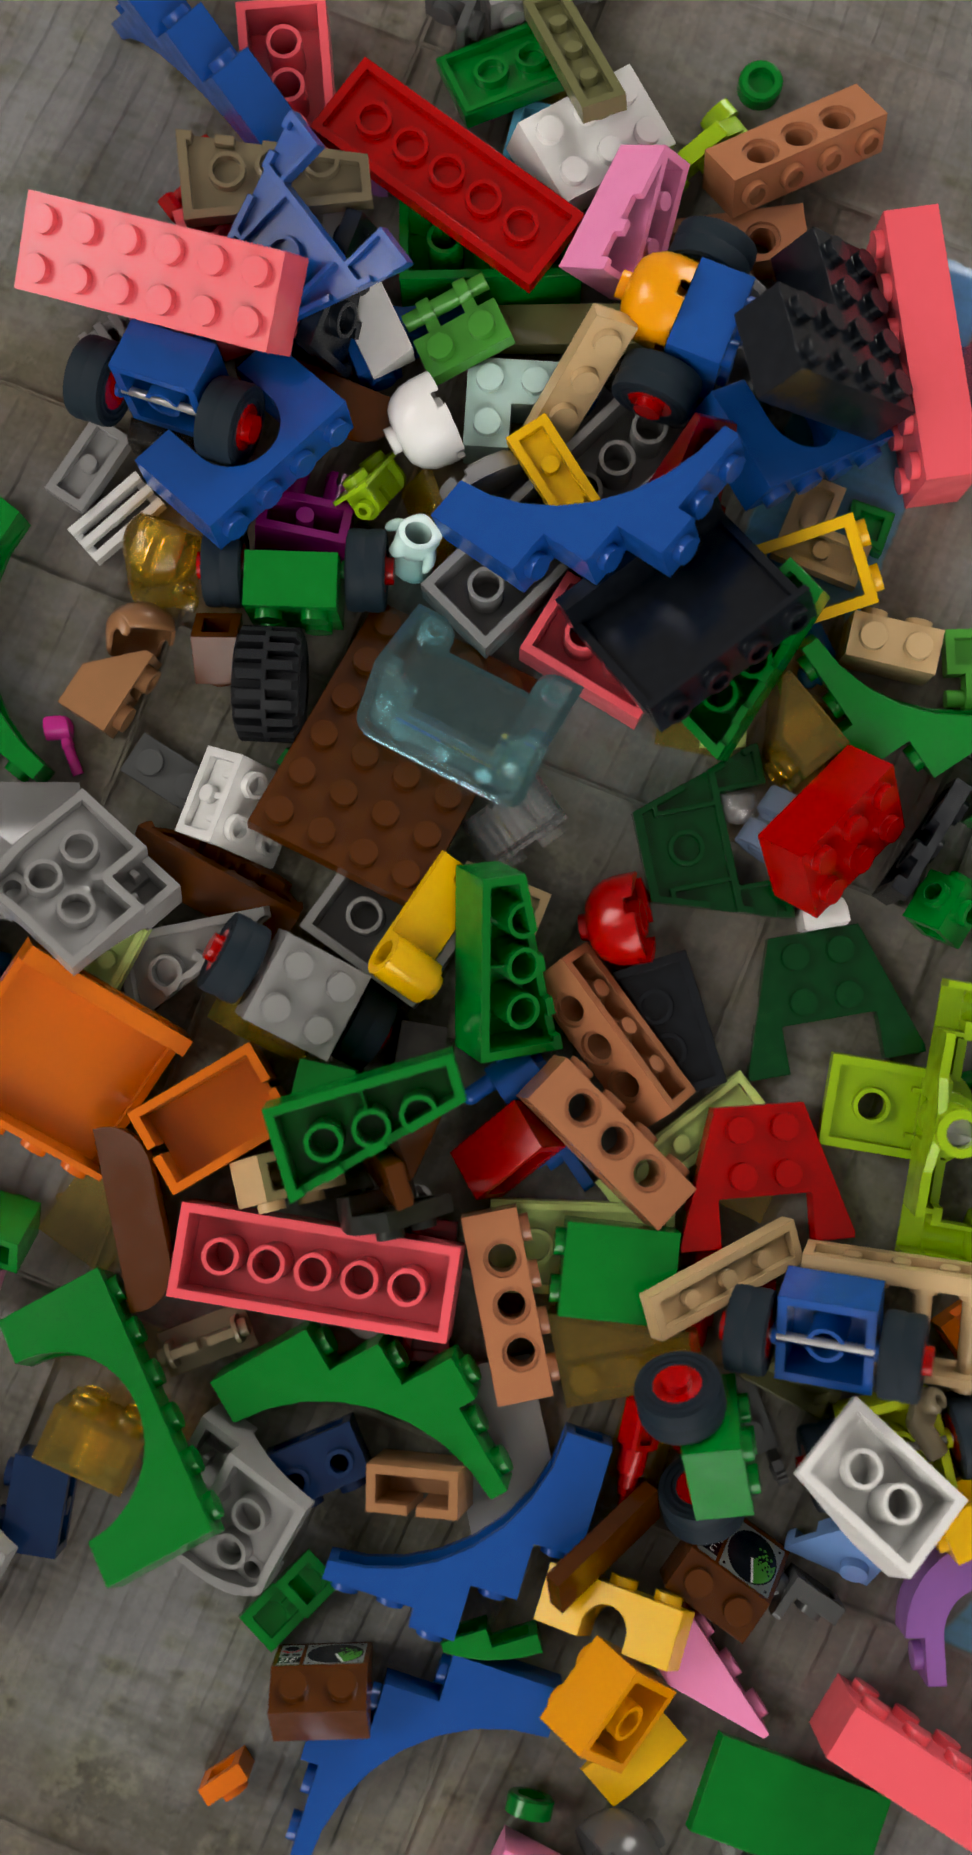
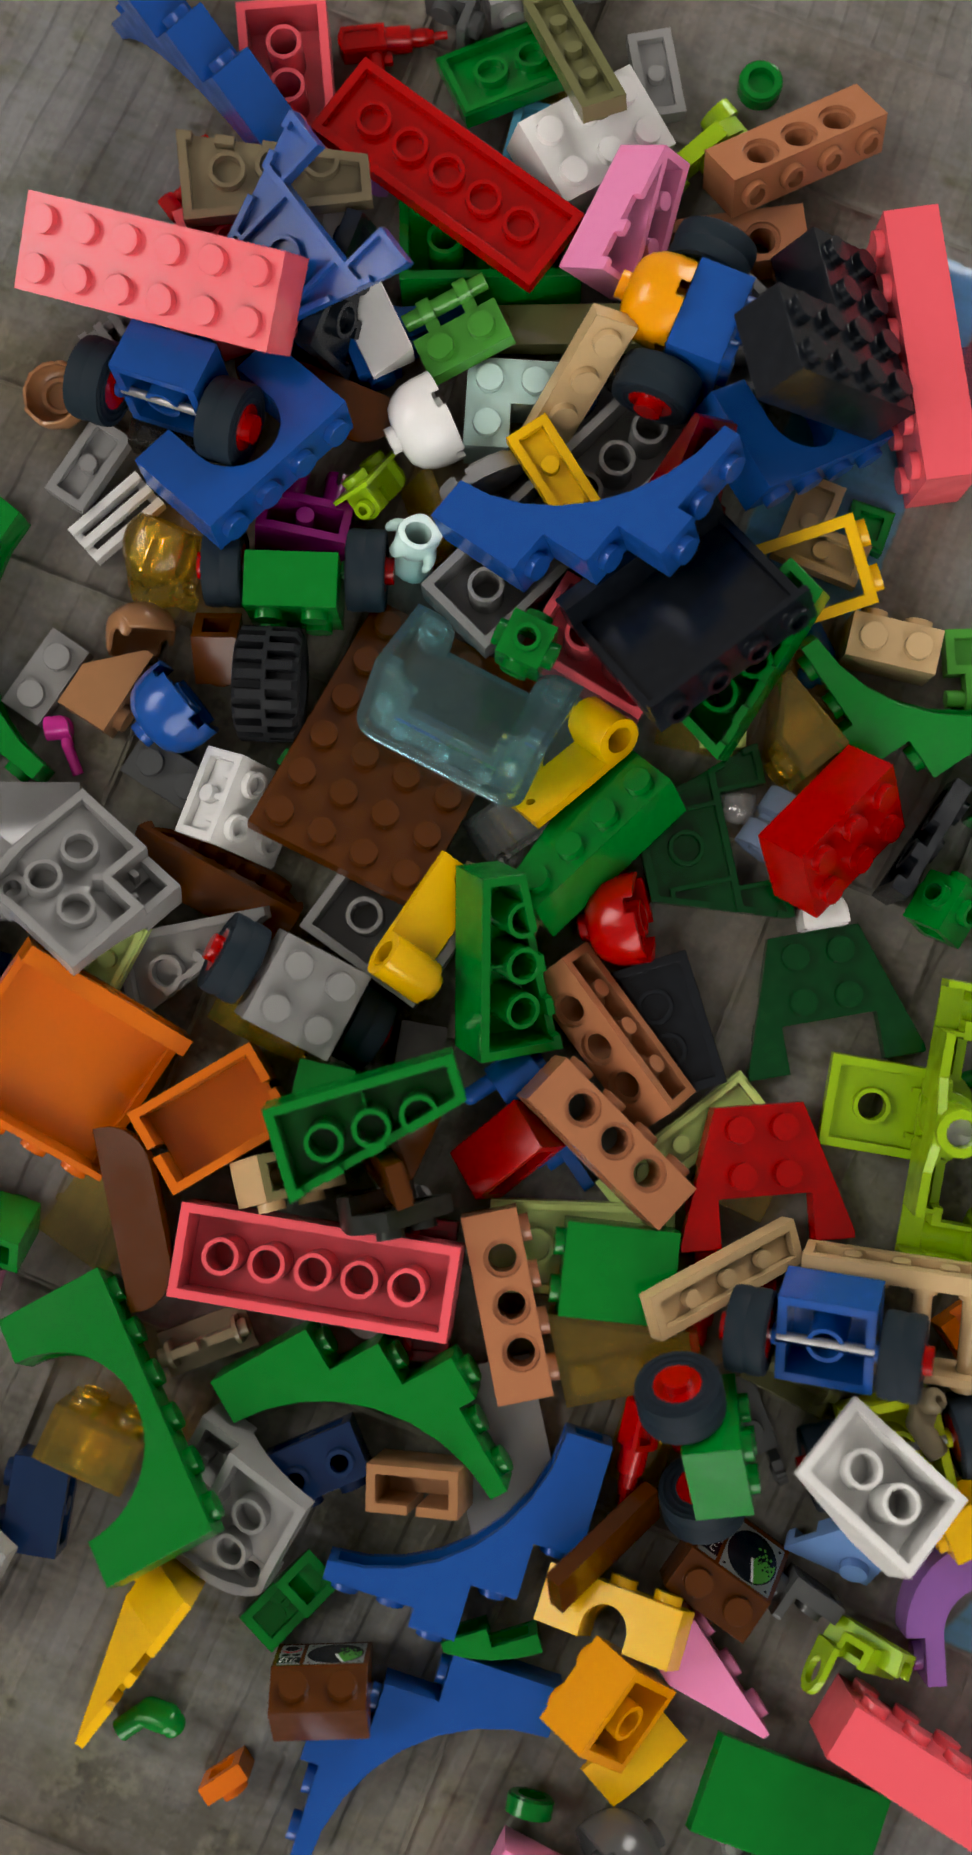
none -> light grey plate [1,628,94,729]
none -> medium nougat hair [22,360,82,430]
none -> yellow wedge [75,1558,206,1749]
none -> green arm [113,1696,186,1741]
none -> blue cylinder [130,660,219,753]
none -> red piece [338,22,448,70]
none -> green brick [490,607,562,682]
none -> yellow door [504,696,639,829]
none -> green wedge [517,750,686,937]
none -> light grey plate [626,27,686,123]
none -> lime piece [801,1614,916,1695]

